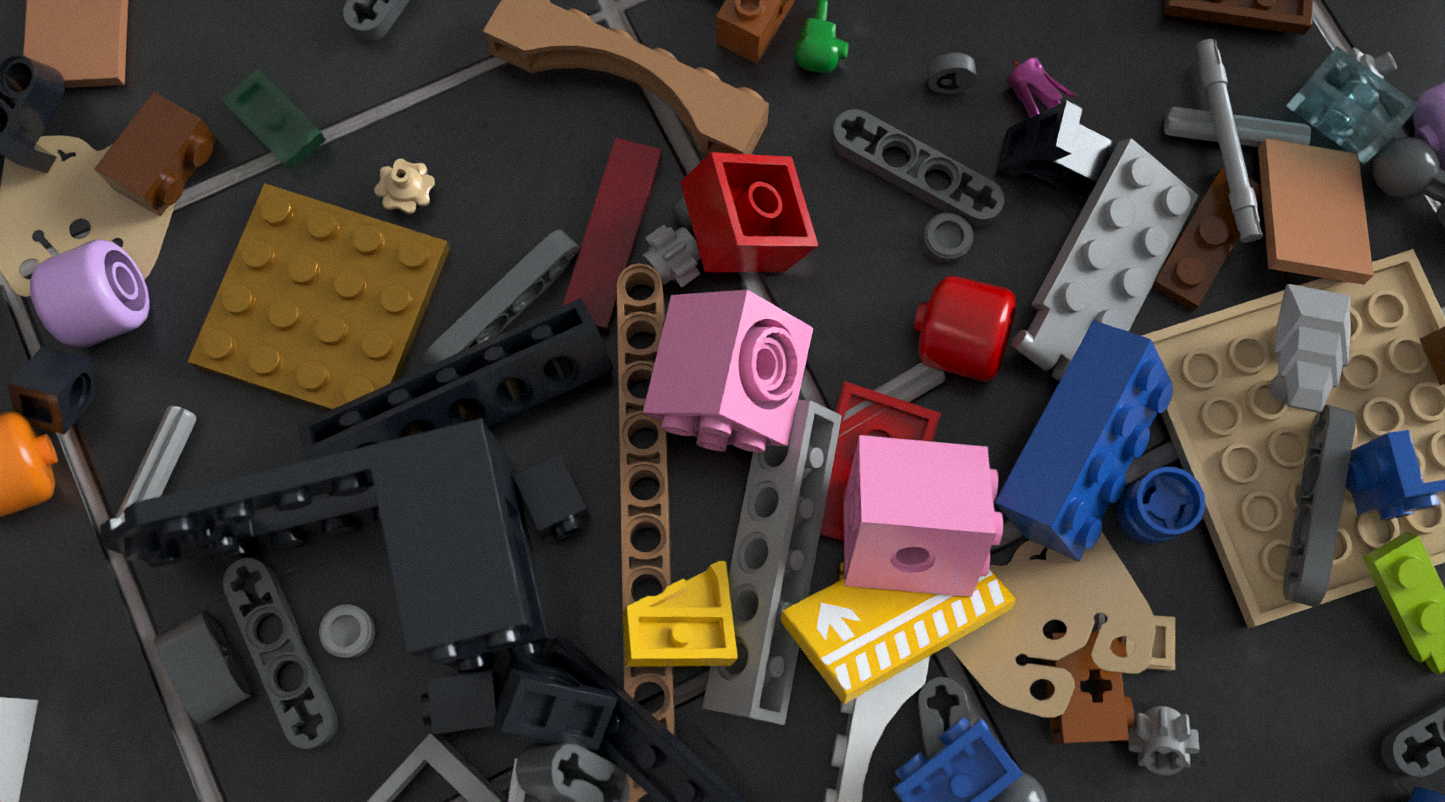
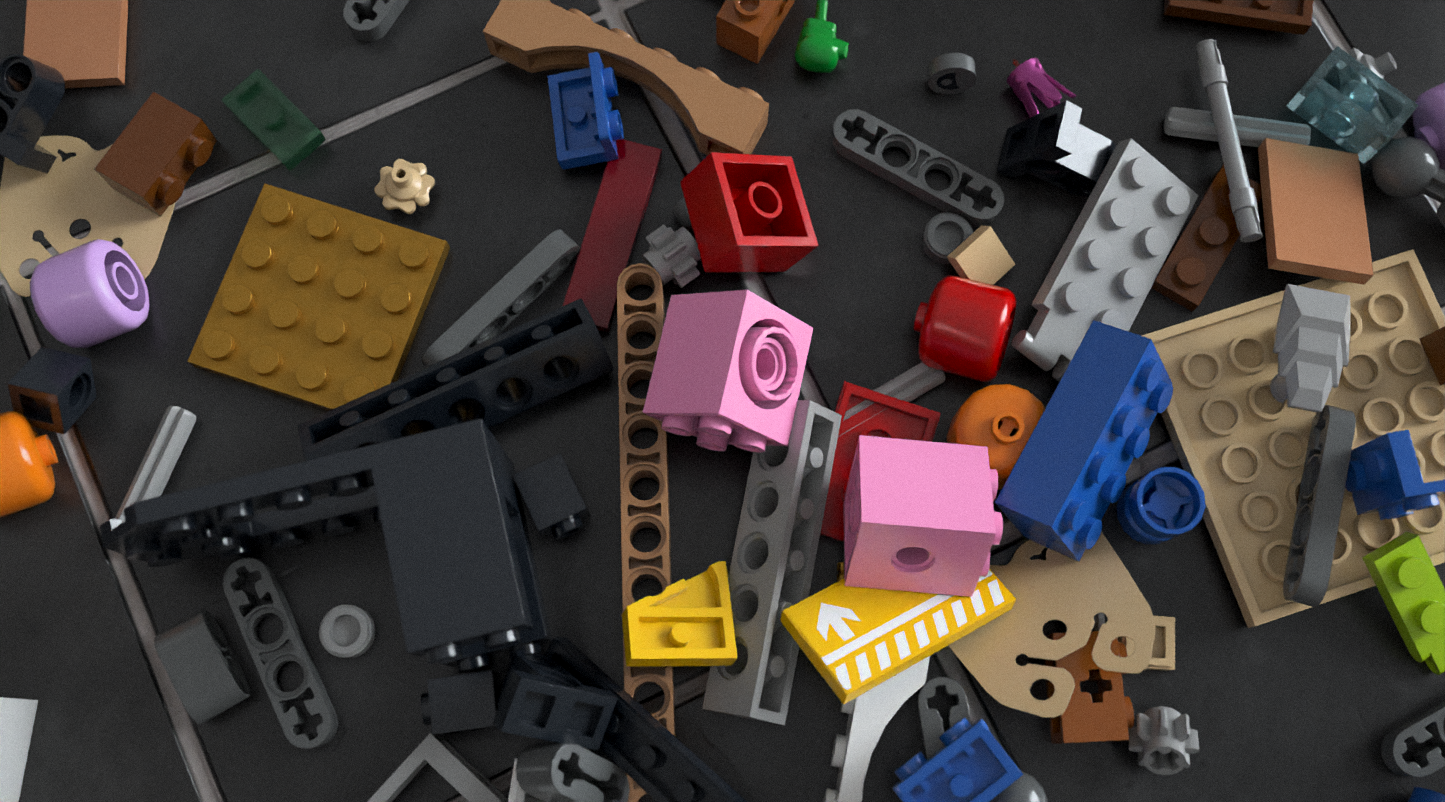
none -> blue bracket [548,52,624,170]
none -> tan tile [947,225,1015,285]
none -> orange head [947,384,1045,490]

